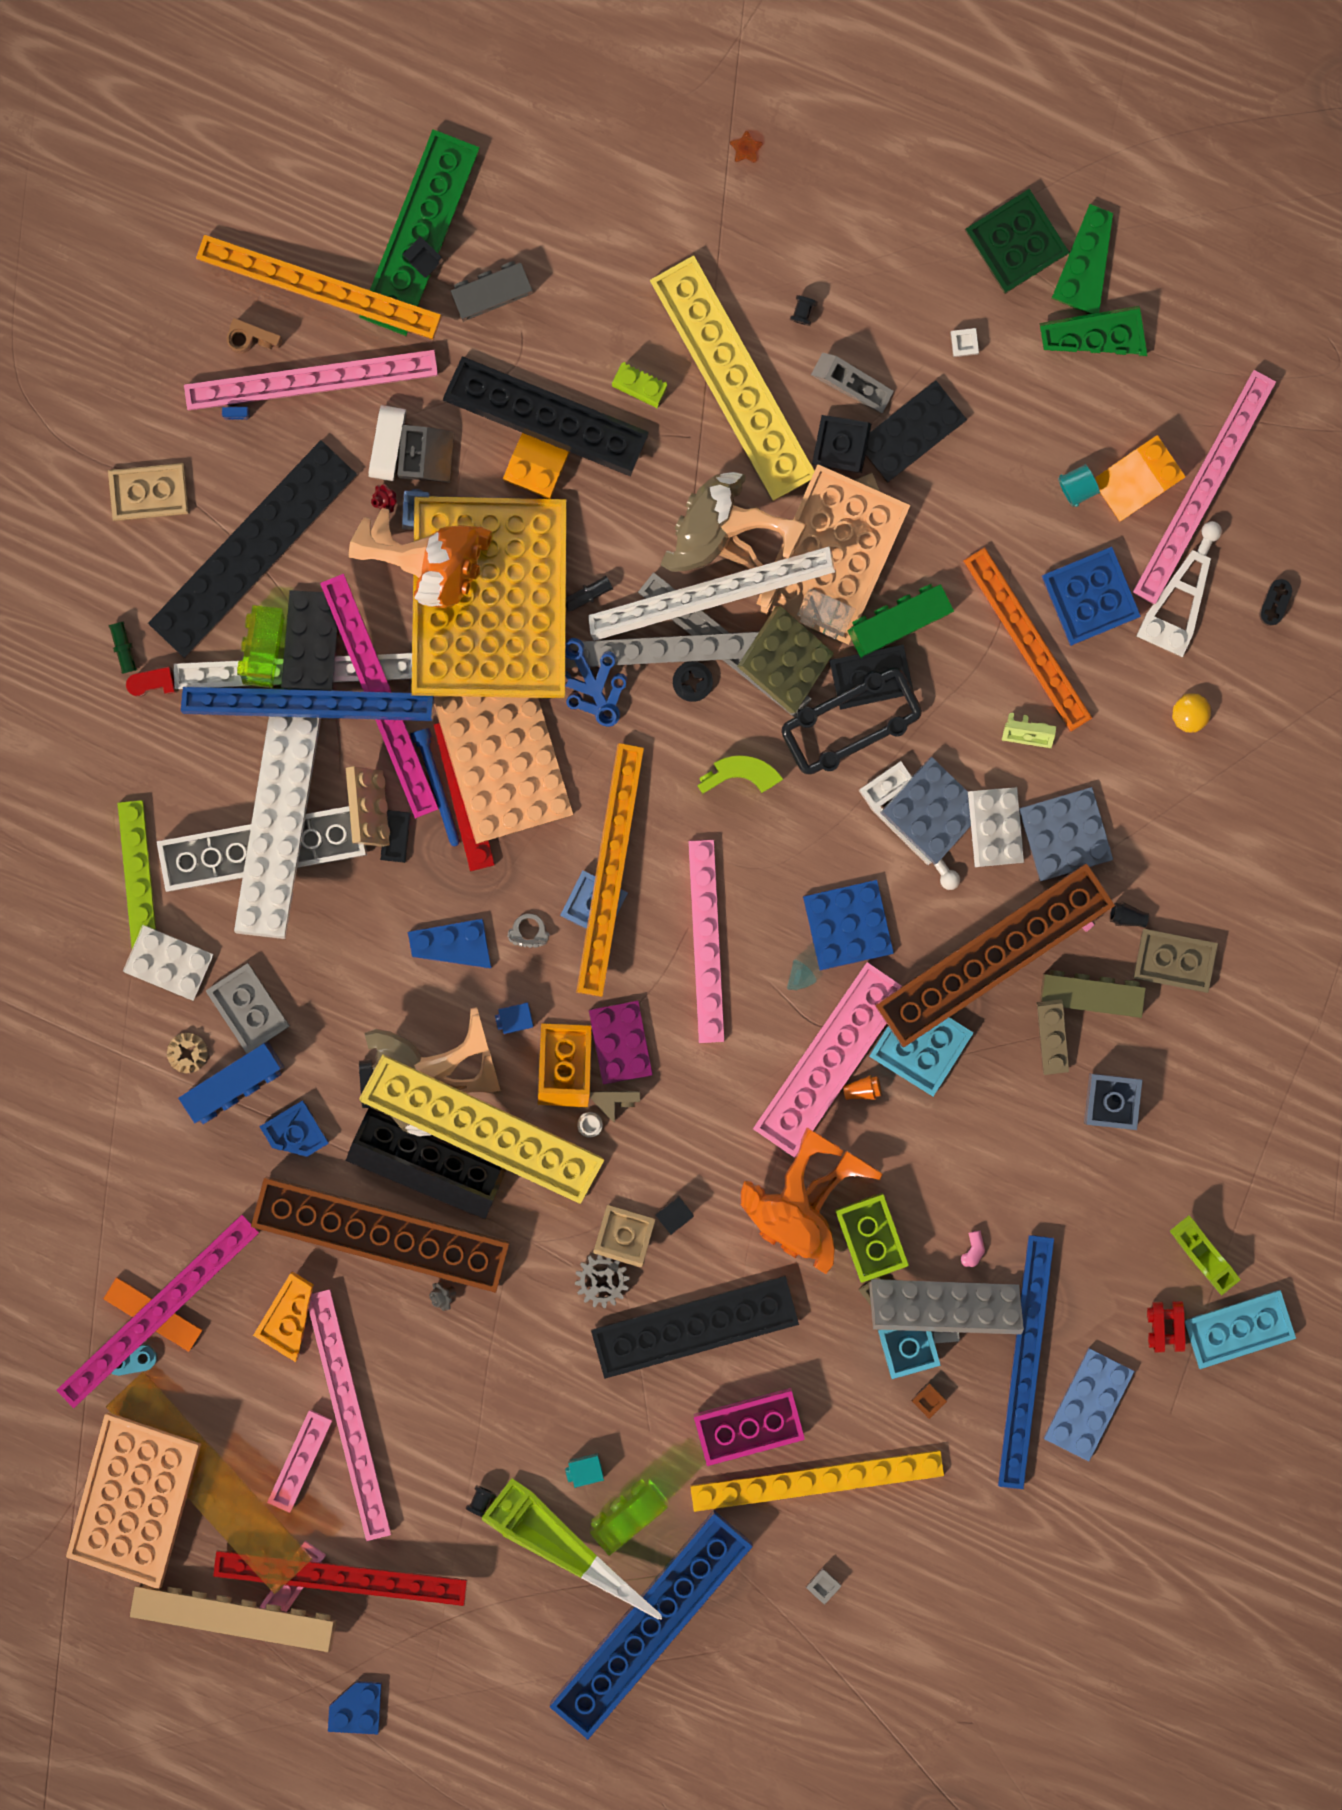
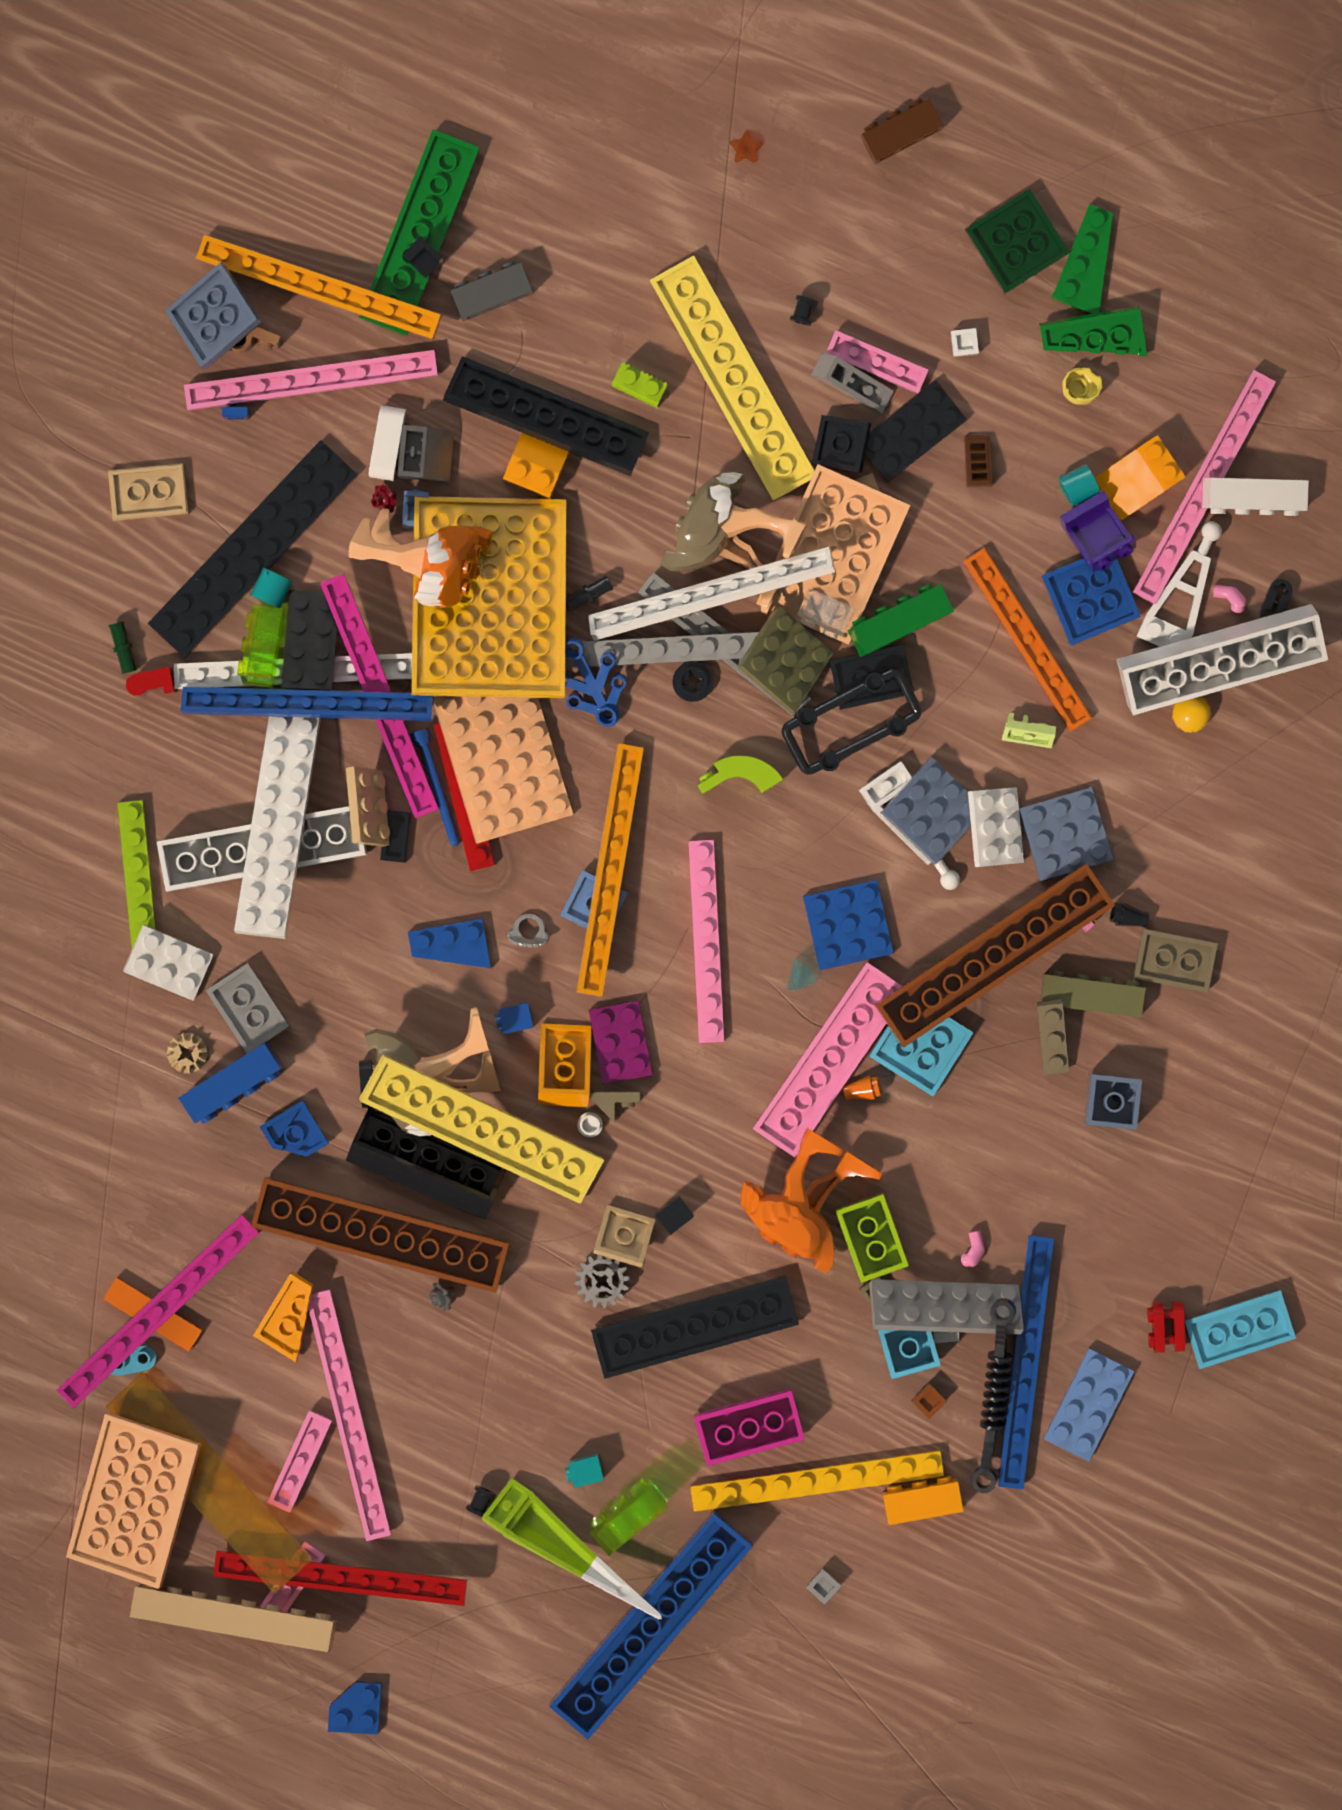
lime arch [1170,1215,1241,1296] -> none
none -> sand blue plate [165,263,262,370]
none -> teal piece [250,568,293,609]
none -> bright pink plate [826,330,928,394]
none -> reddish brown brick [861,98,943,164]
none -> light orange brick [882,1476,964,1525]
none -> reddish brown slope [964,436,993,488]
none -> black piece [971,1298,1016,1493]
none -> dark purple panel [1060,491,1136,573]
none -> light yellow hair [1062,368,1103,405]
none -> white brick [1117,604,1328,715]
none -> white brick [1202,478,1309,516]
none -> bright pink arm [1213,585,1247,613]

